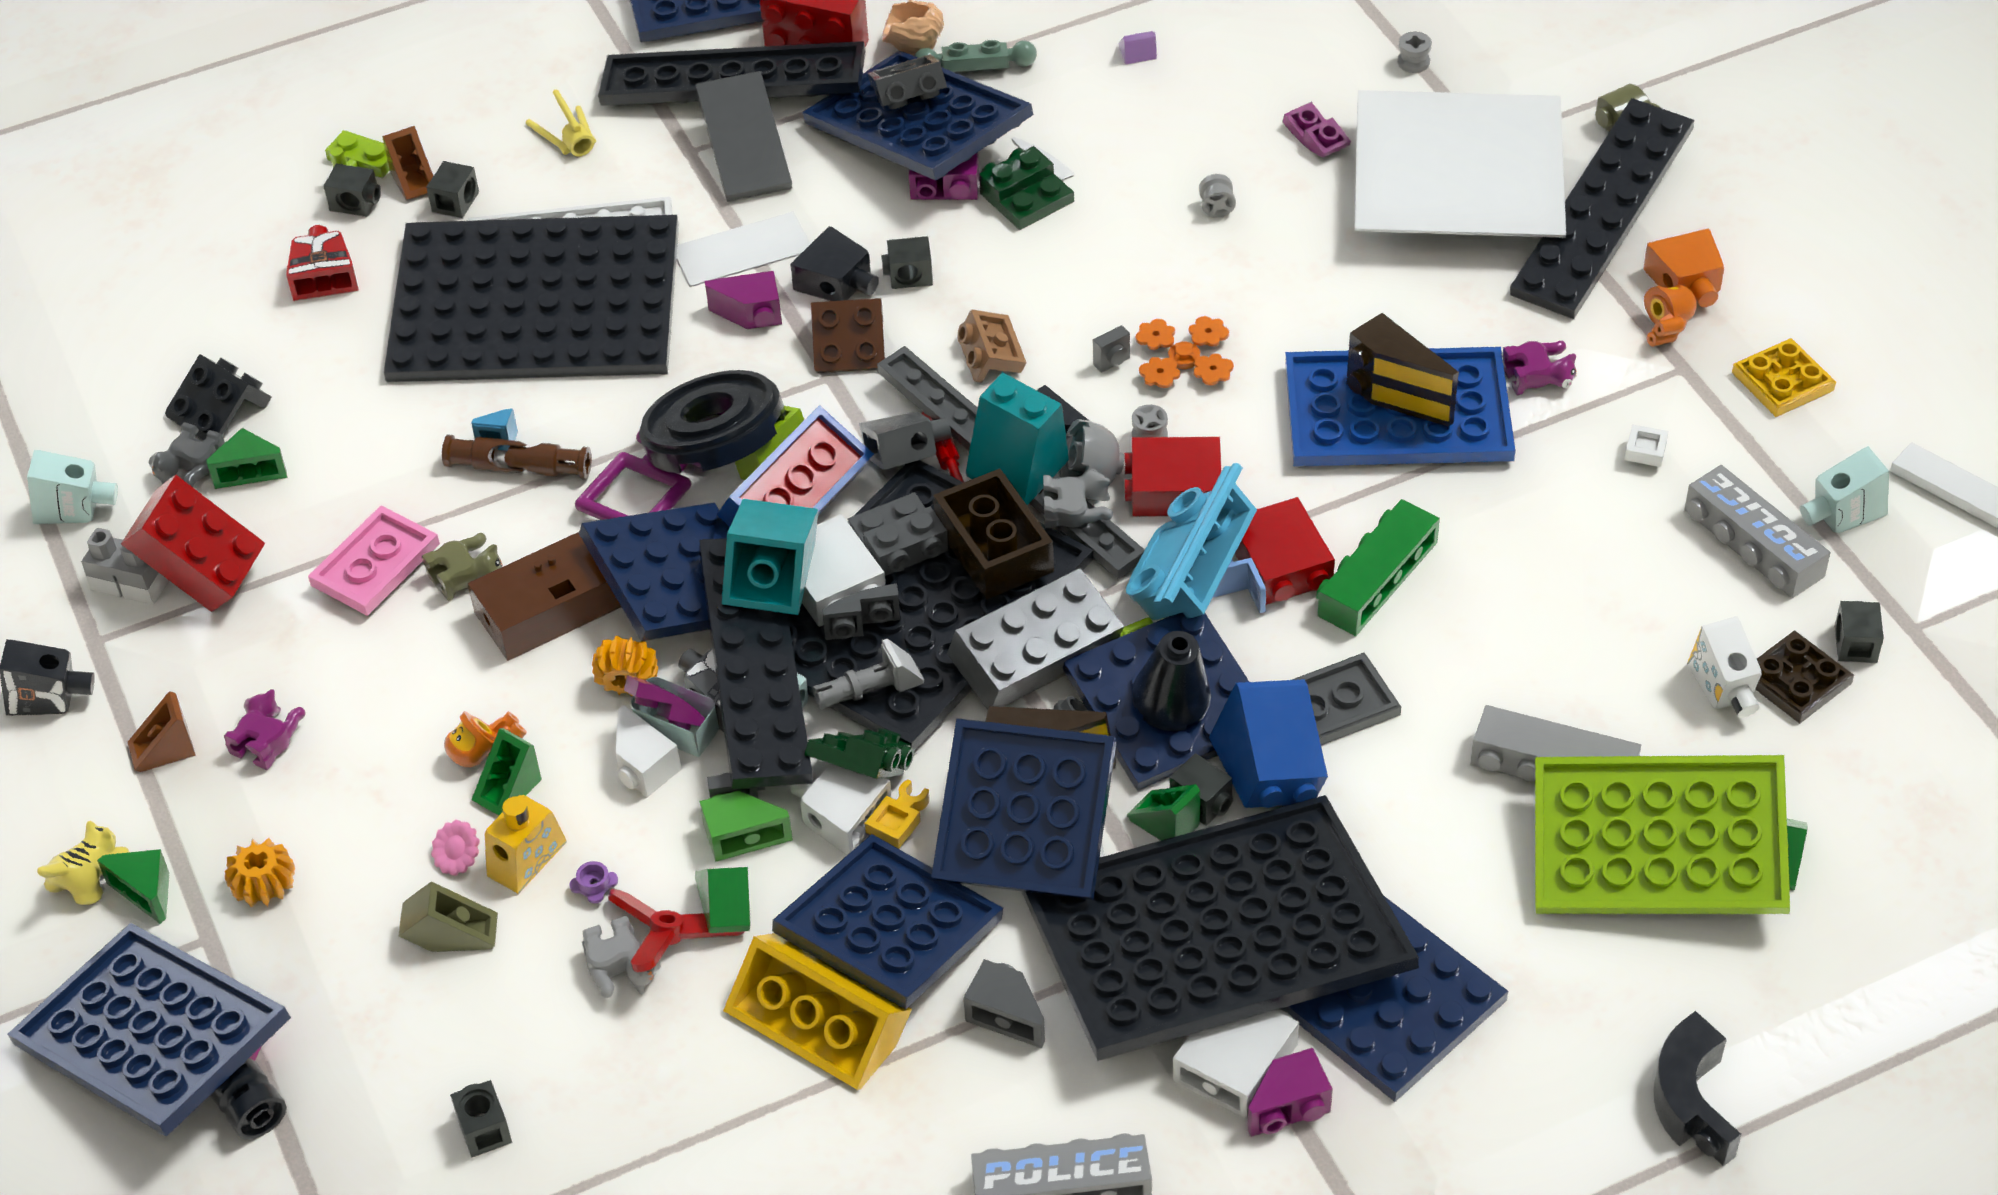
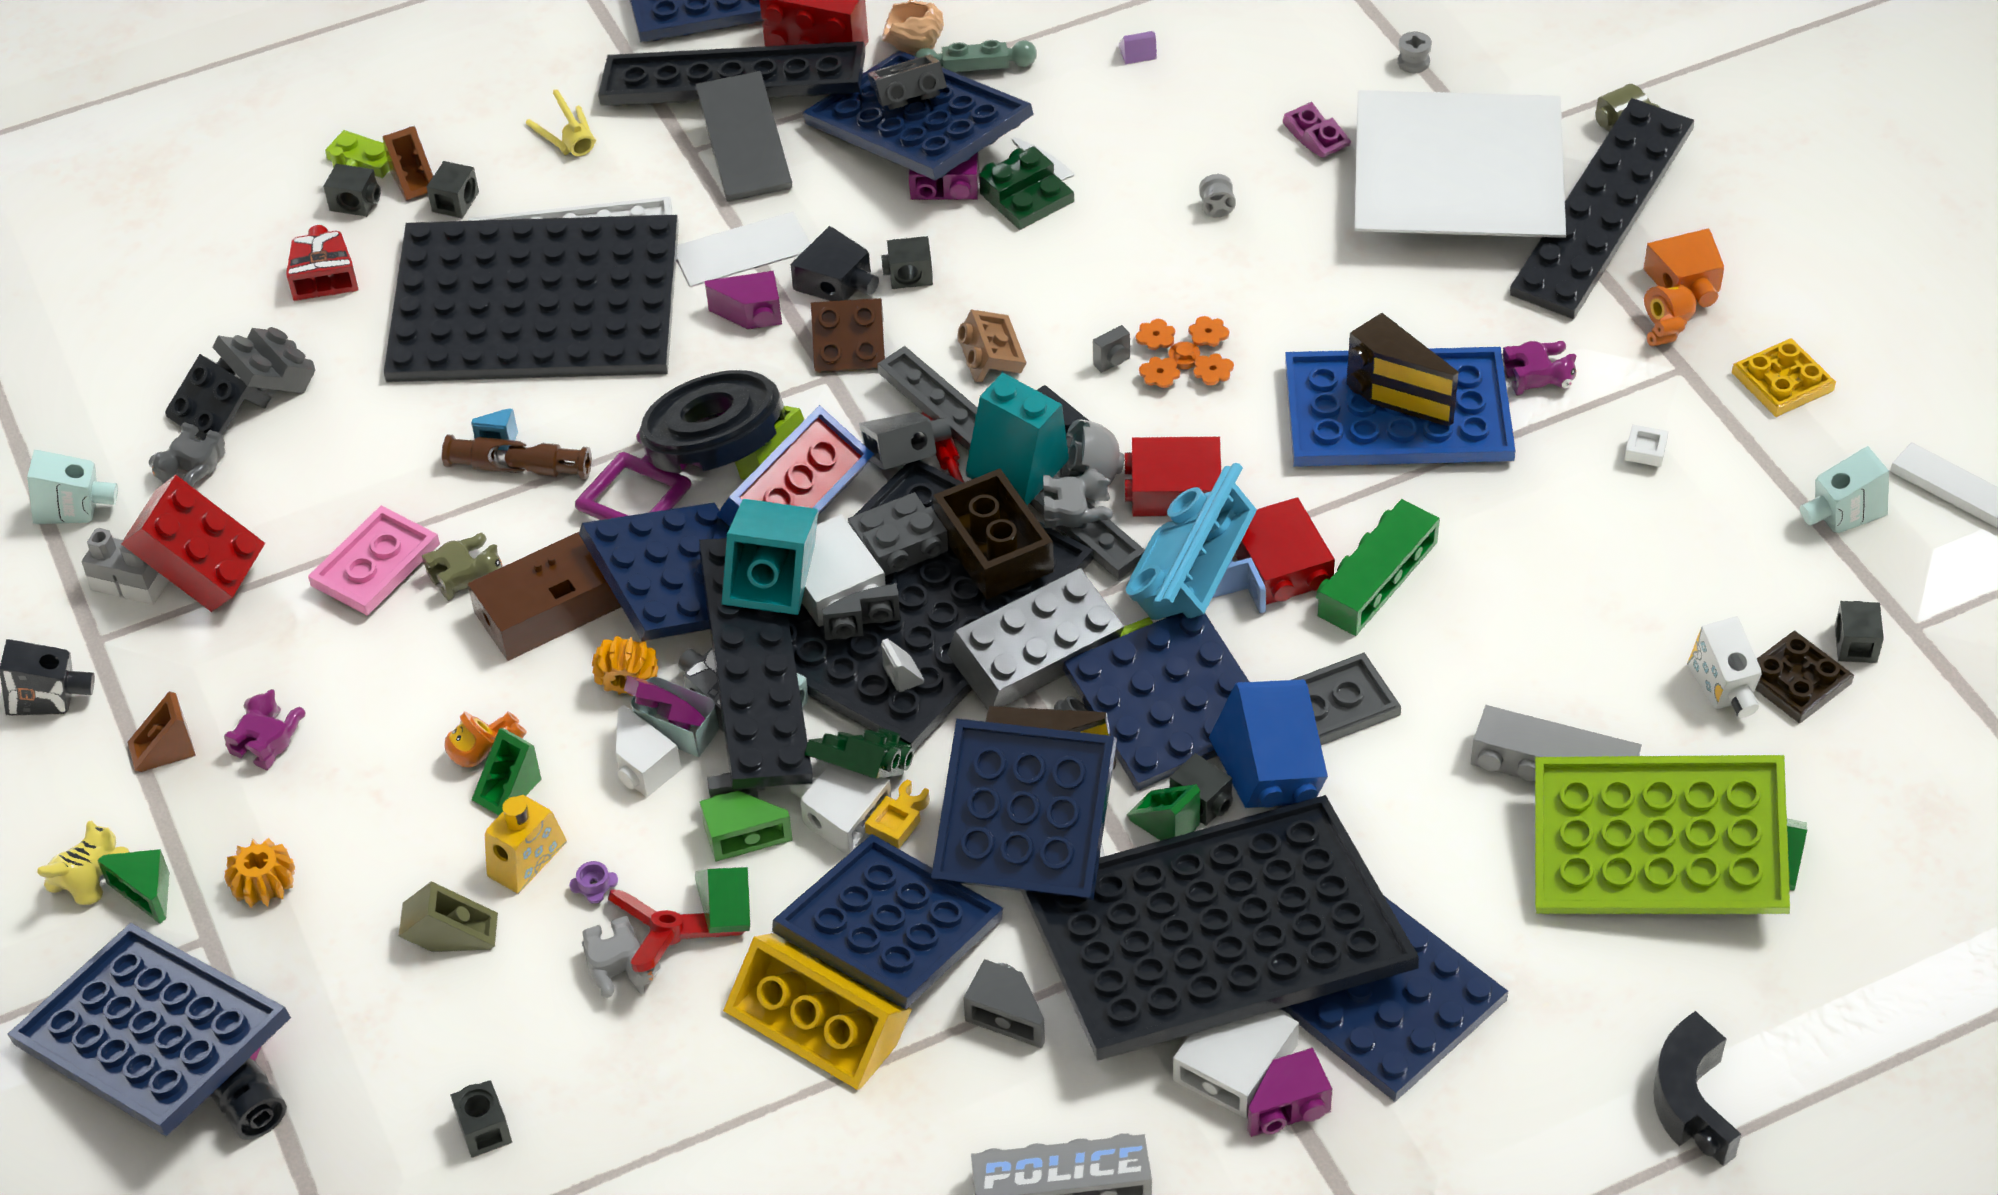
green slope [207,428,288,489] -> none
bright pink piece [431,820,480,876] -> none
light grey pin [812,661,894,710] -> none
light grey wheel [1132,404,1168,437] -> none
black cone [1132,631,1211,731] -> none
light grey brick [1684,464,1831,598] -> none
none -> dark grey plate [212,327,316,393]

